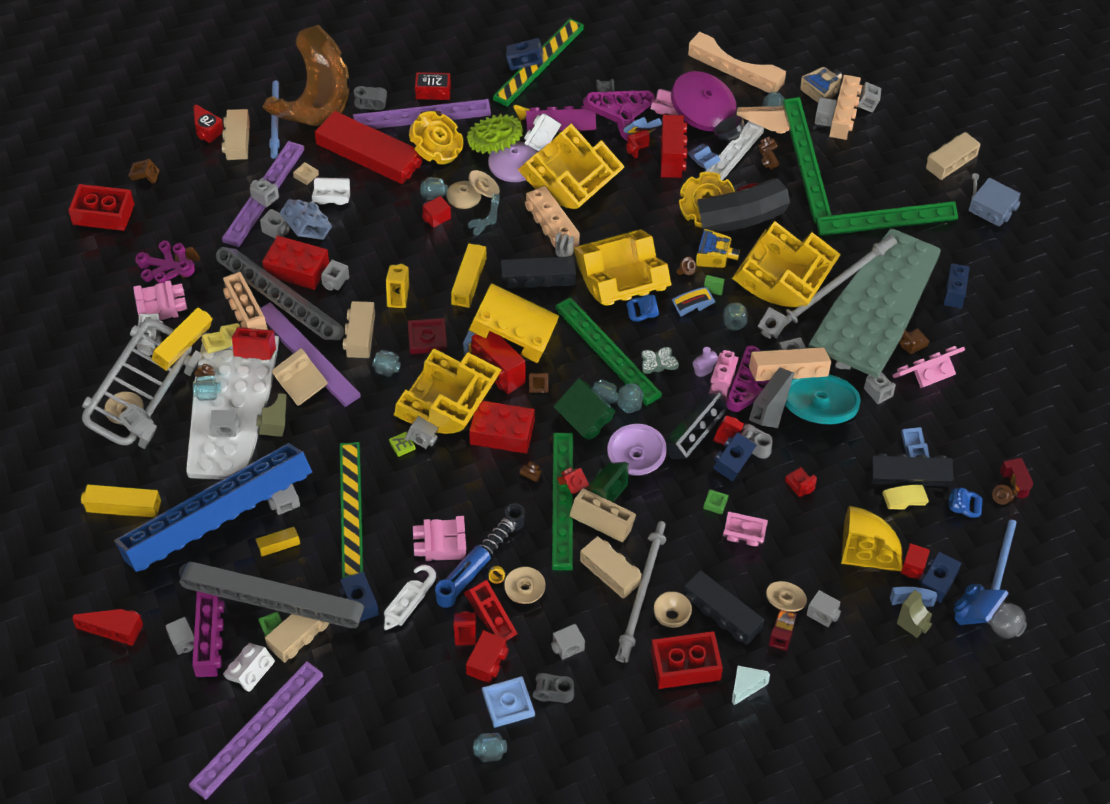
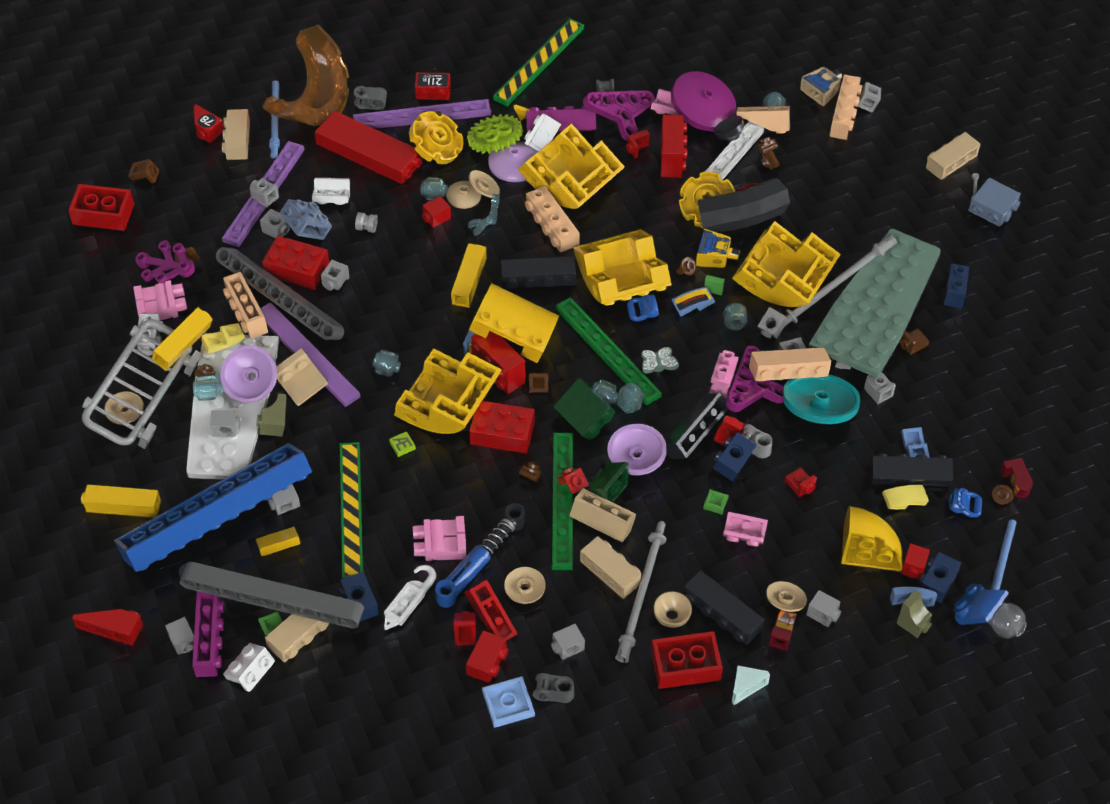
light grey brick [119,404,154,435] -> none
medium lavender tile [189,661,323,800] -> none
red brick [232,327,276,360] -> none
tan tile [293,162,319,185] -> none
tan brick [343,301,375,358] -> none
yellow torso [386,264,409,308] -> none
light grey brick [405,416,438,449] -> none
dark red tile [408,318,447,354] -> none
clear light blue head [473,733,507,762] -> none
yellow hinge [488,566,505,584] -> none
dark blue brick [506,38,544,70] -> none
light grey arm [555,233,574,257] -> none
medium blue slope [623,117,662,134] -> none
light nougat arch [688,32,786,95] -> none
medium blue slope [688,144,721,170] -> none
lavender piece [693,347,718,377] -> none
dark grey slope [749,367,794,428] -> none
green tile [782,97,832,224] -> none
light grey brick [815,97,837,127] -> none
green tile [816,201,958,236] -> none
bright pink bracket [893,346,965,388] -> none
none -> lavender dish [221,345,277,403]
none -> light grey wheel [355,212,377,233]

